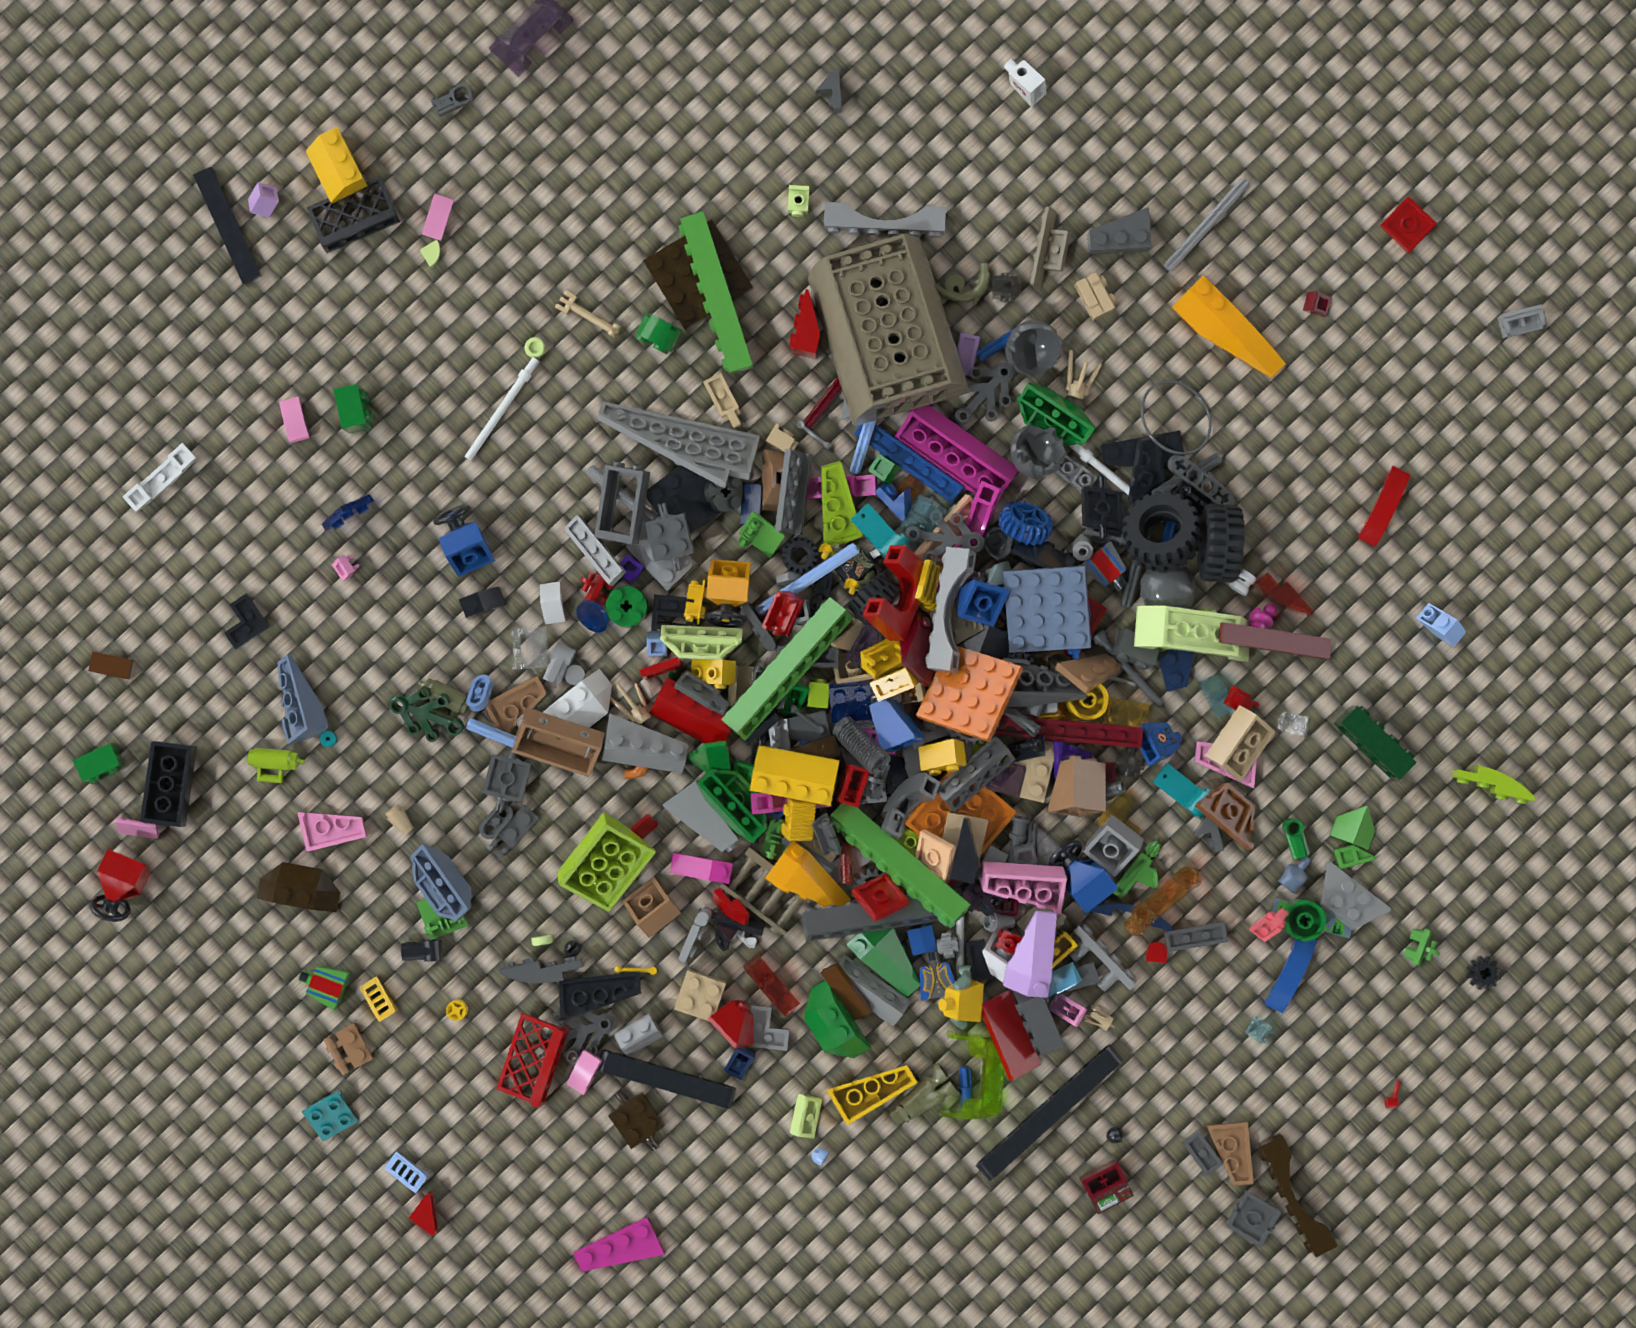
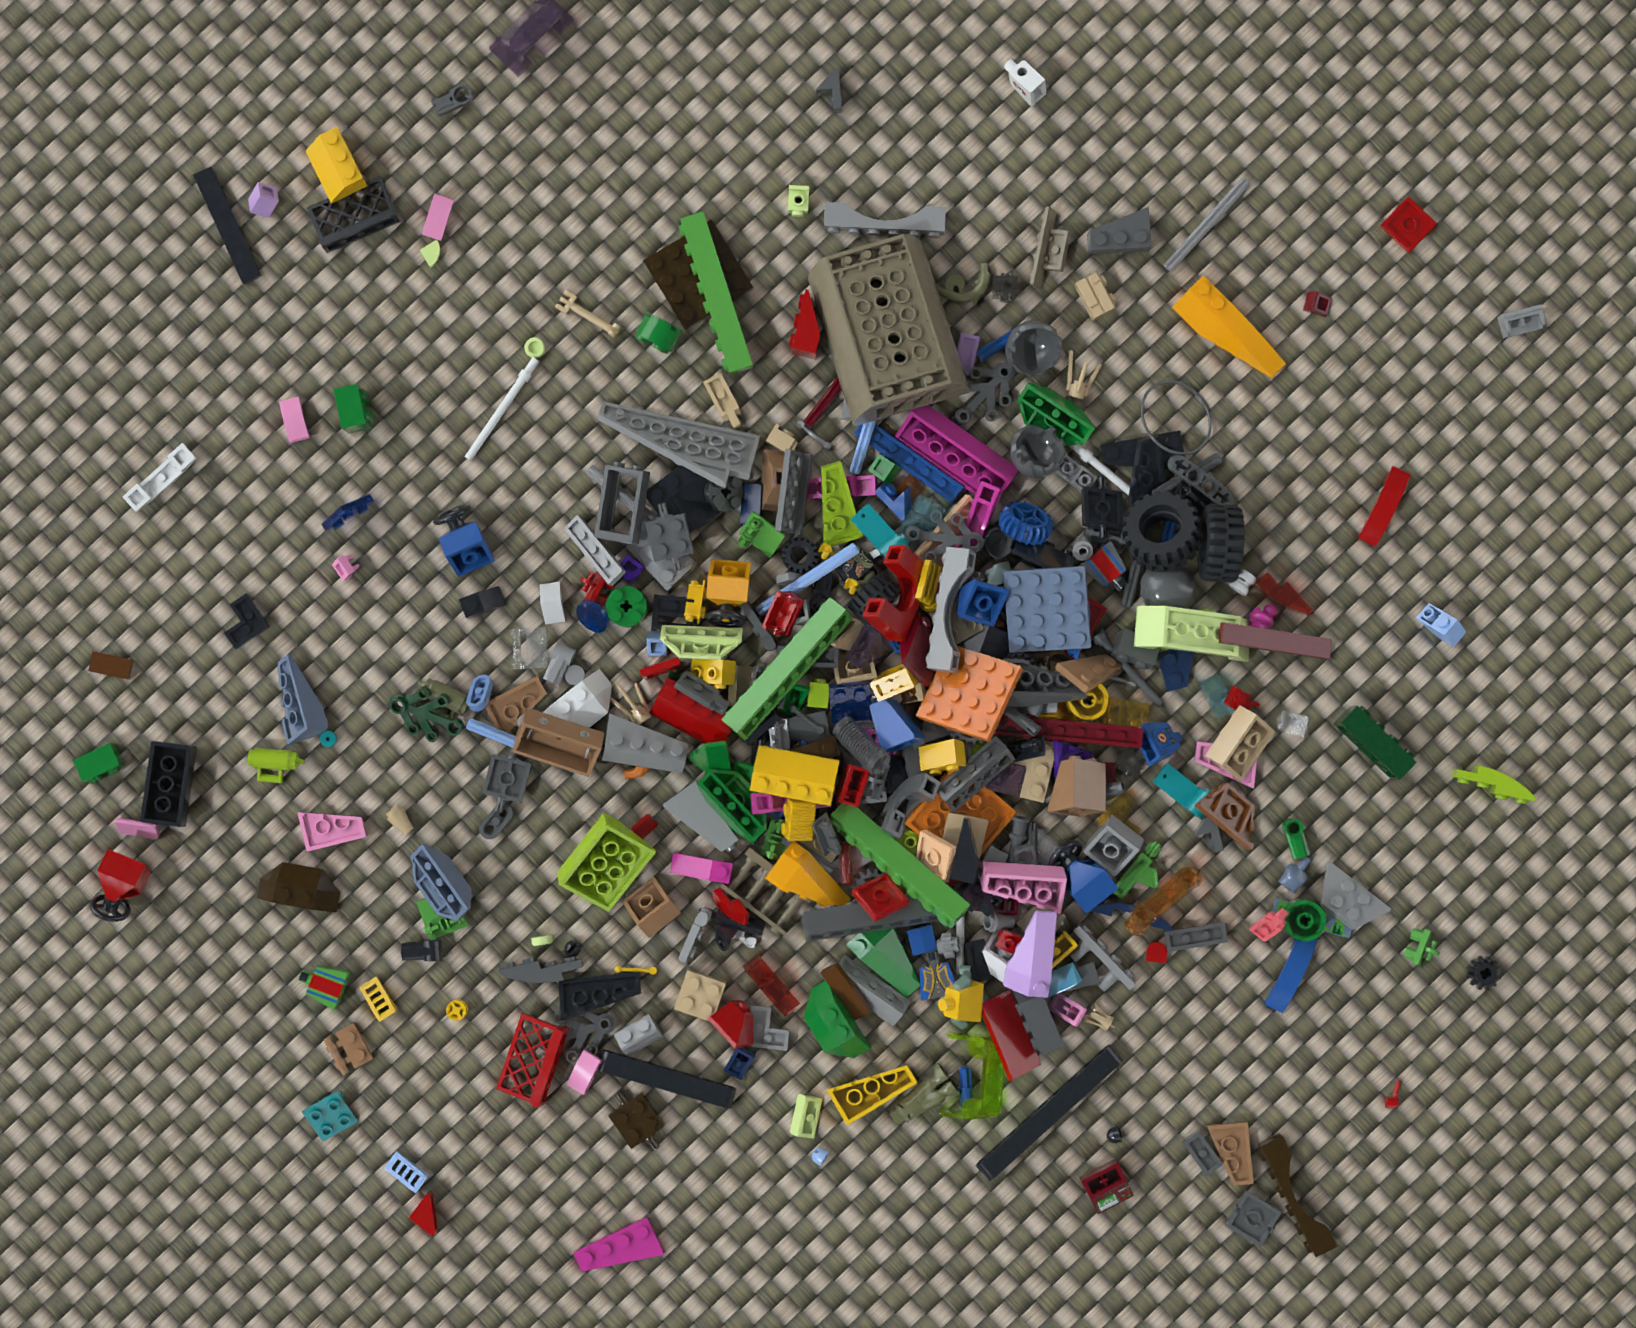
dark grey hinge [487,805,539,859] -> none
yellow hinge [861,639,902,679] -> none
clear light blue tile [1244,1016,1273,1044] -> none
bright green slope [1330,805,1375,850] -> none
bright green tile [1333,844,1376,869] -> none

